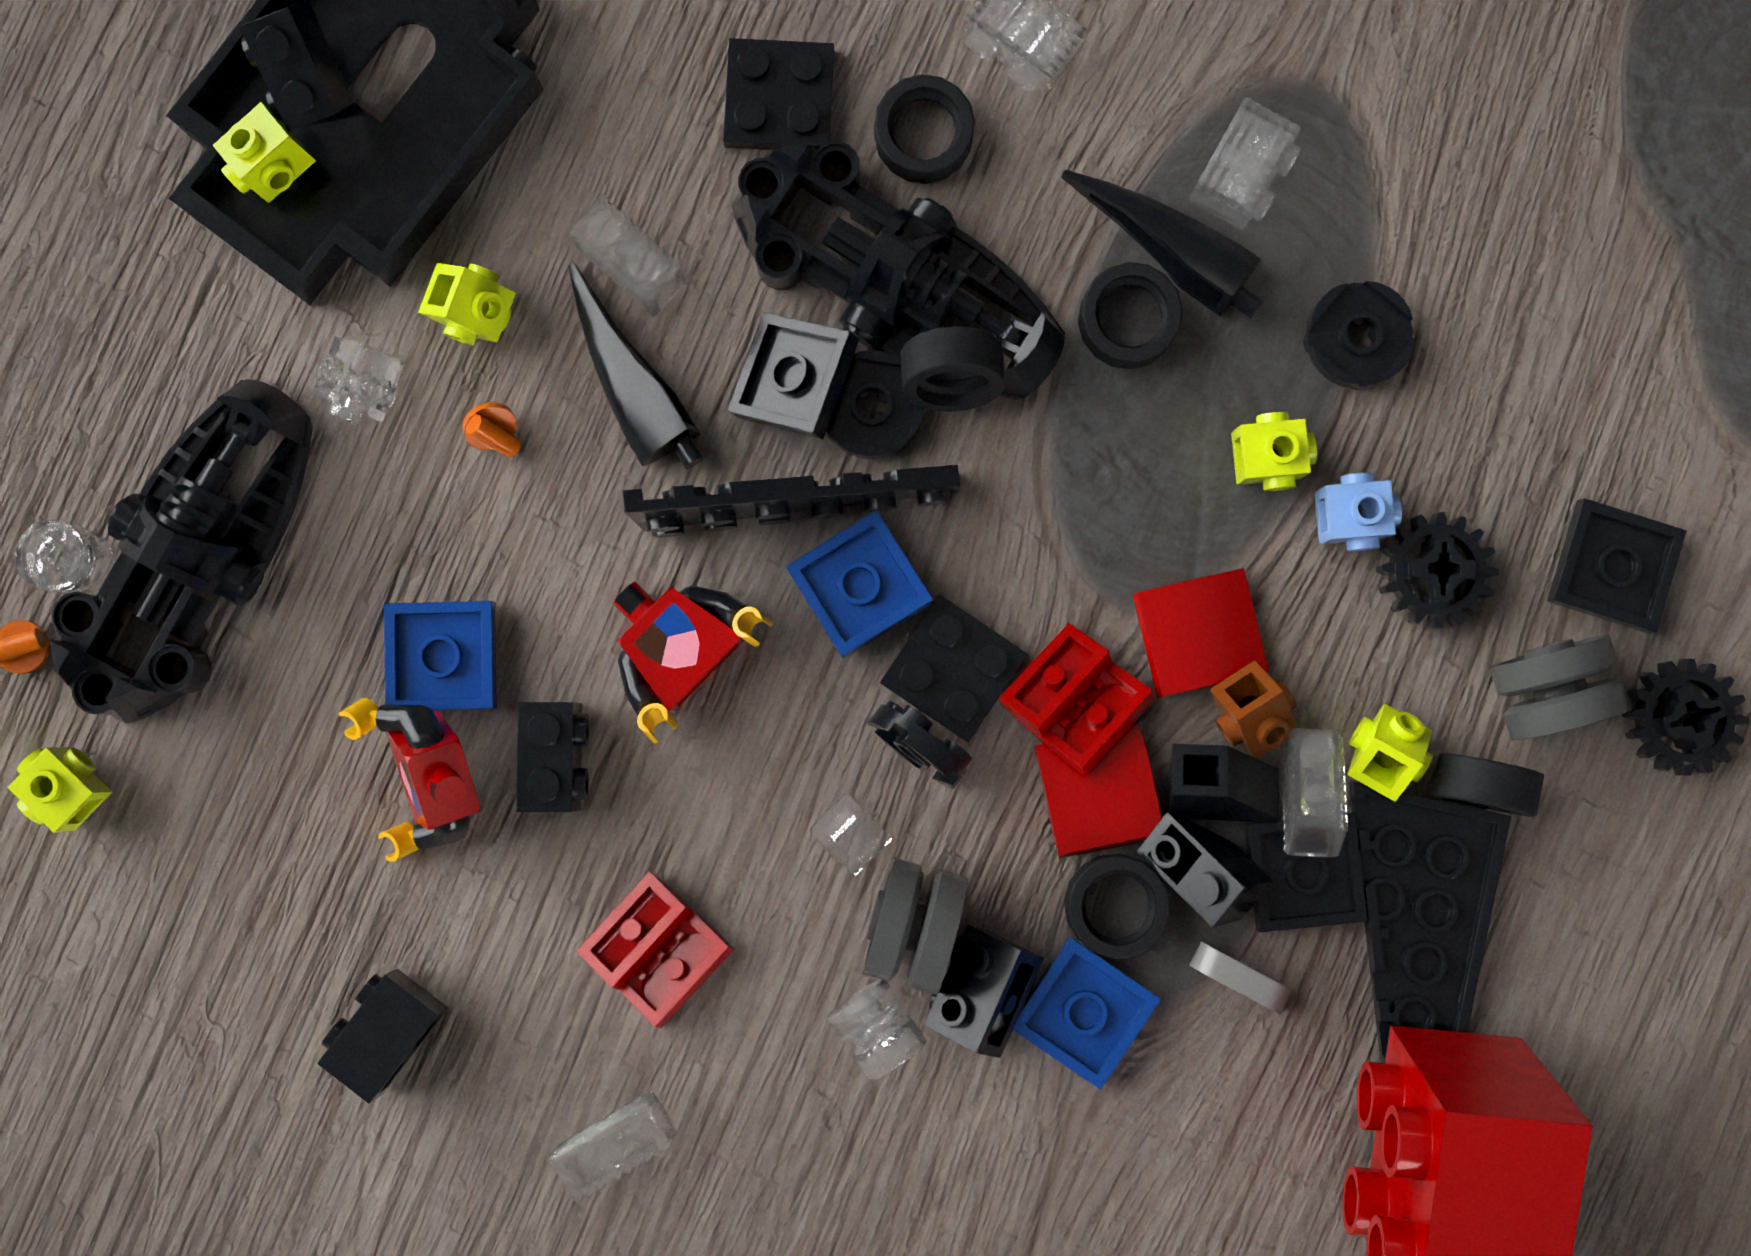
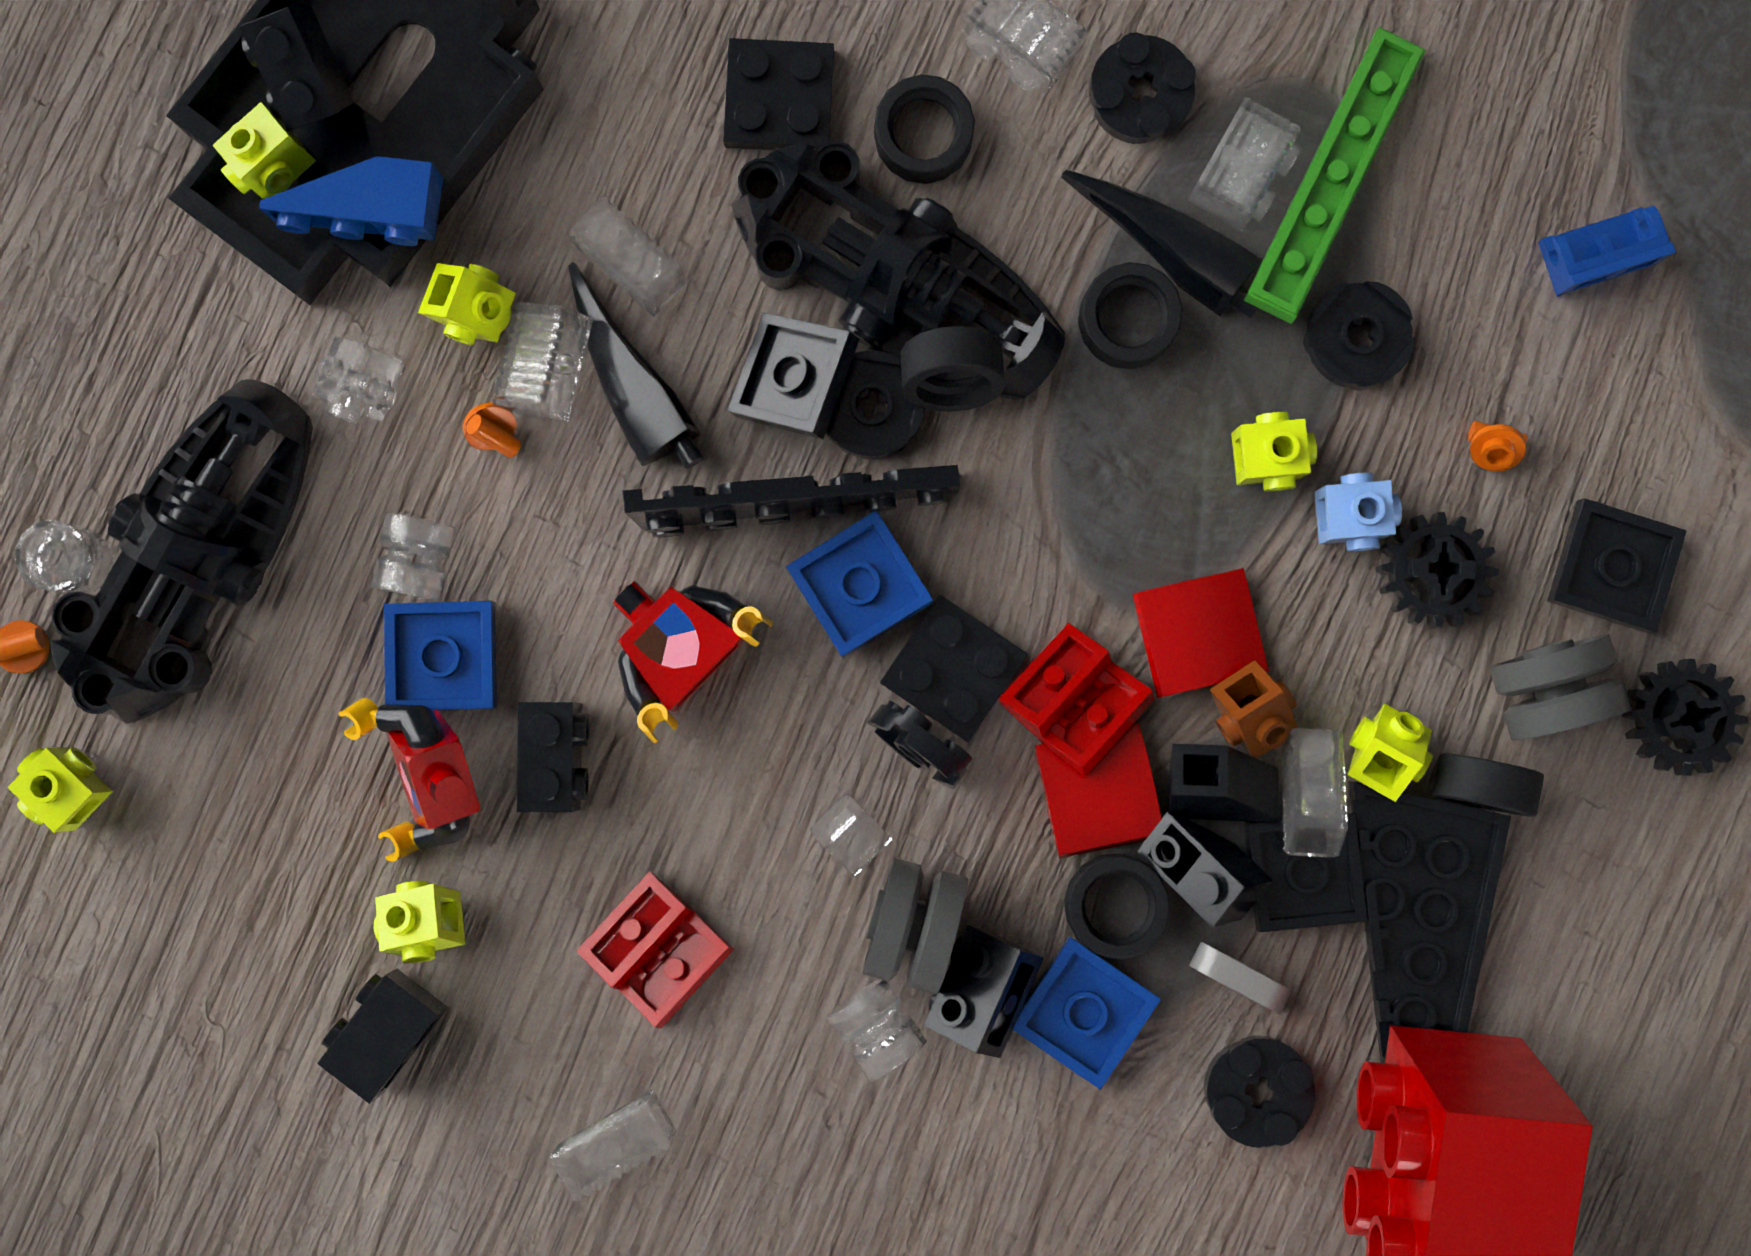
none -> blue slope [259,156,443,246]
none -> clear wheel [370,513,455,601]
none -> neon yellow brick [374,881,465,963]
none -> clear brick [491,302,593,423]
none -> black plate [1089,32,1196,144]
none -> black plate [1204,1035,1315,1148]
none -> bright green tile [1243,27,1426,324]
none -> orange plate [1468,421,1527,471]
none -> blue hinge [1538,206,1676,296]

